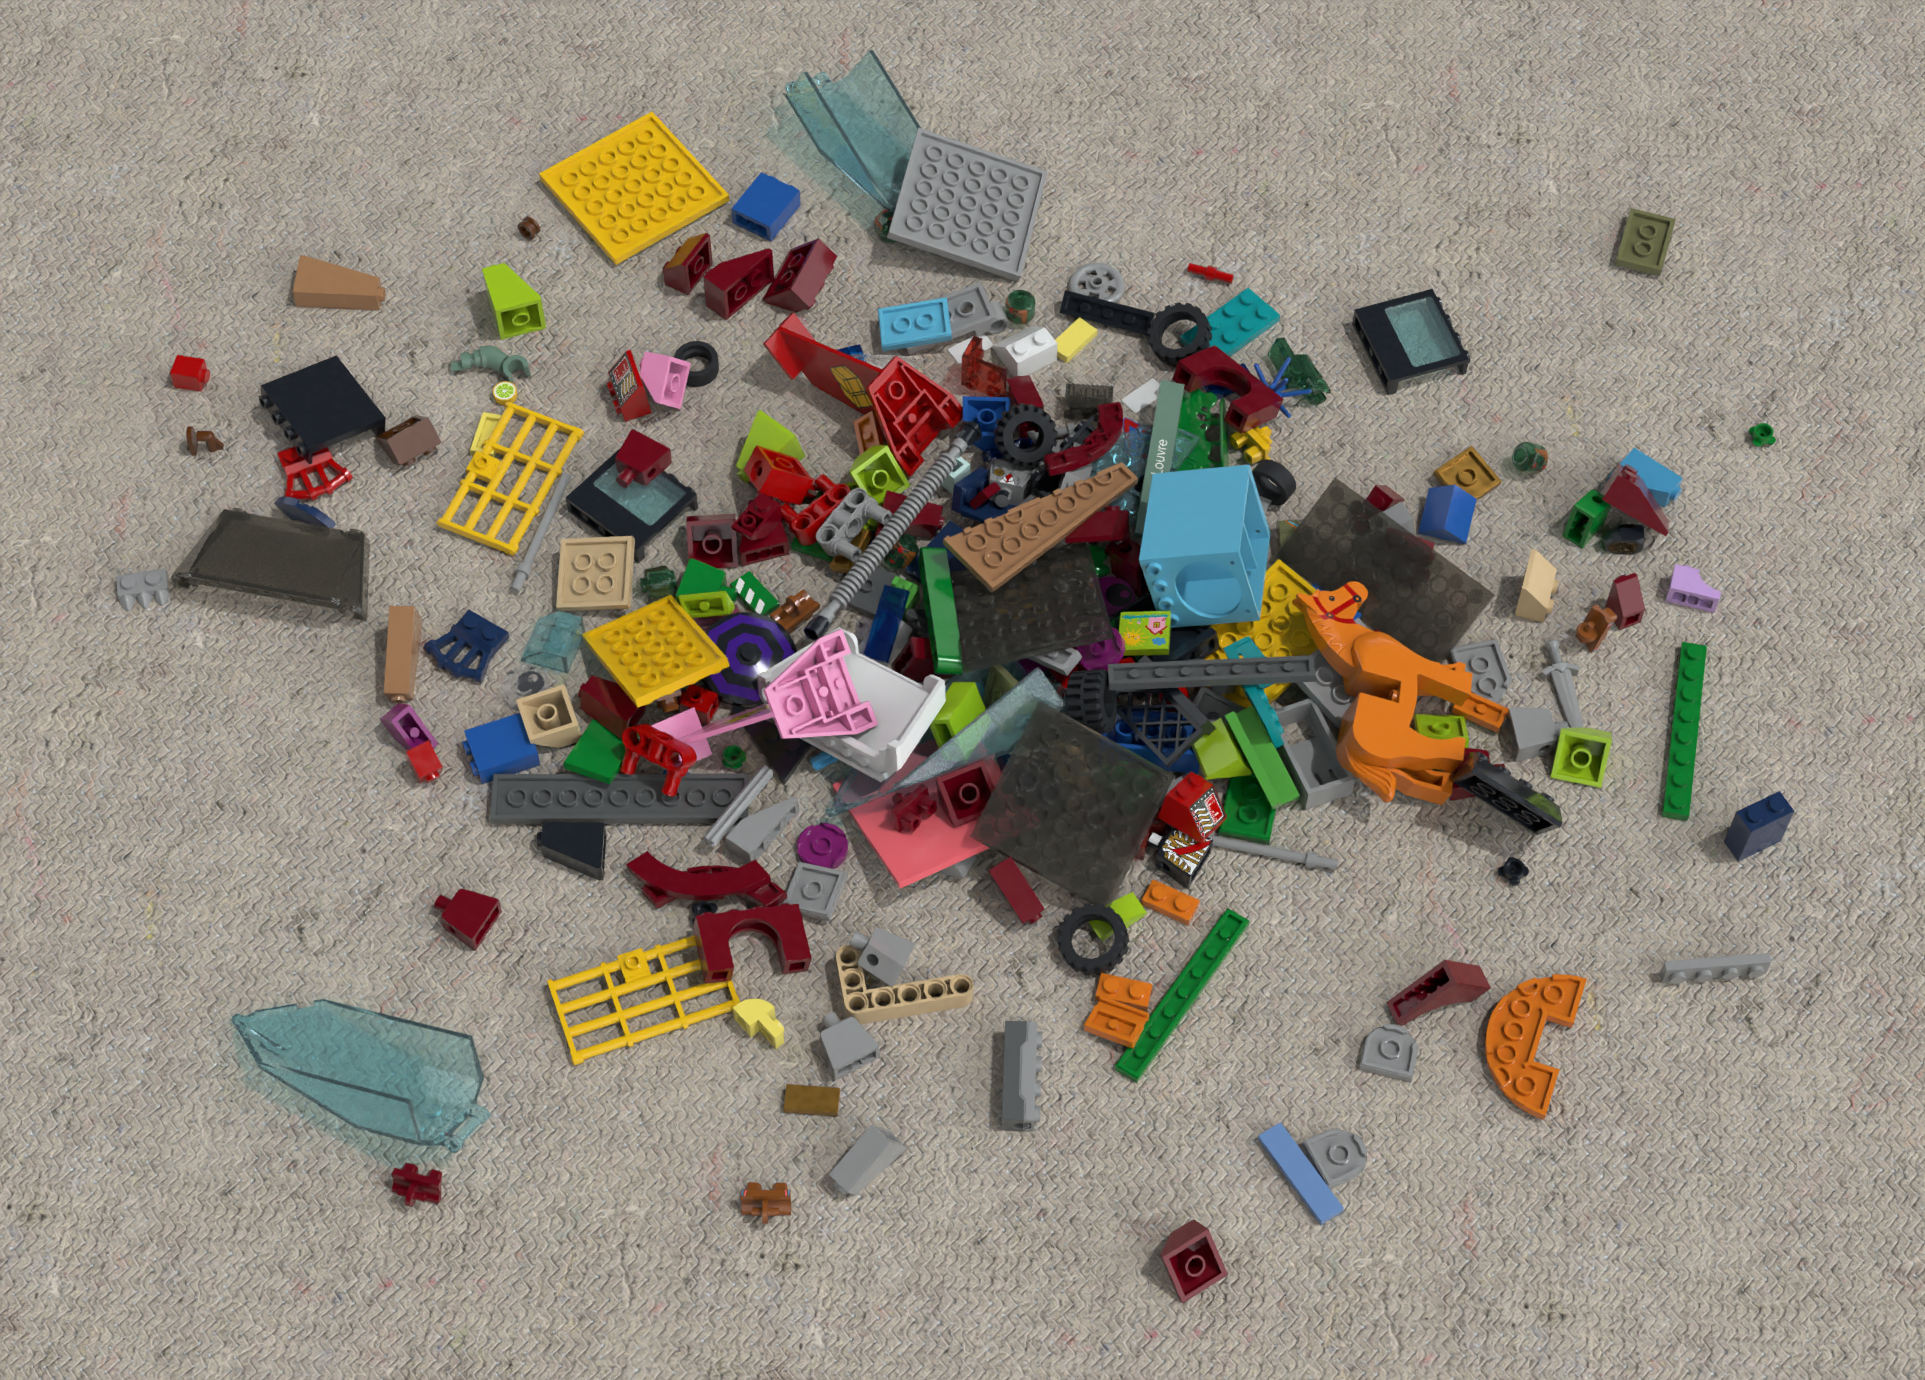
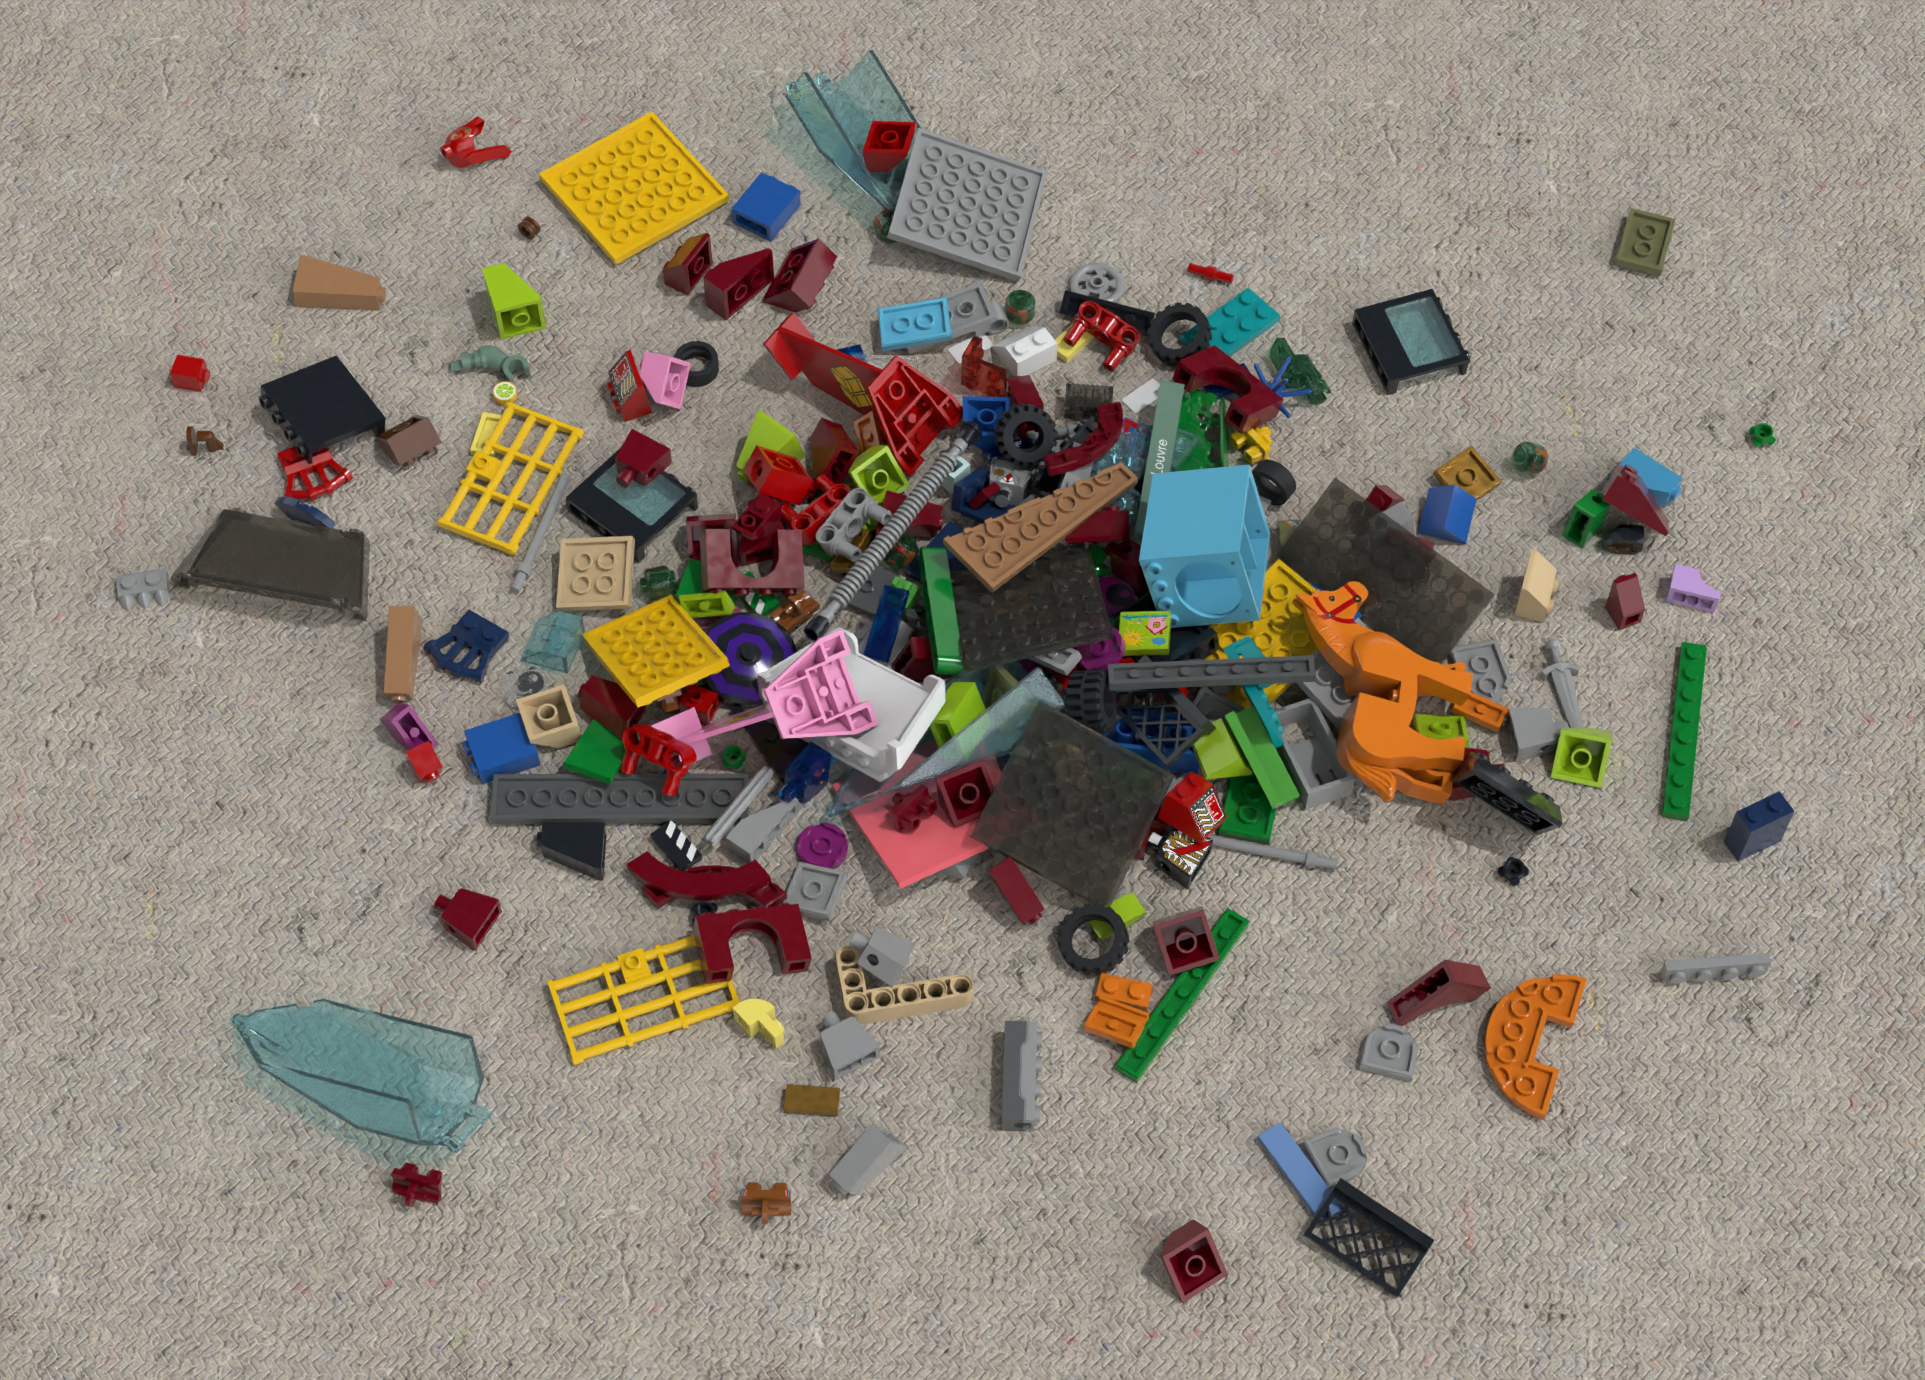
orange plate [1141,879,1200,925] -> none
dark orange hips [1575,604,1617,653] -> none
none -> red piece [440,116,512,168]
none -> black tile [650,821,702,871]
none -> dark red arch [699,529,805,597]
none -> clear blue torso [779,741,832,804]
none -> dark red slope [810,417,859,484]
none -> red slope [862,121,917,173]
none -> red piece [1063,301,1139,372]
none -> slope [1152,906,1220,976]
none -> black fence [1303,1178,1434,1298]

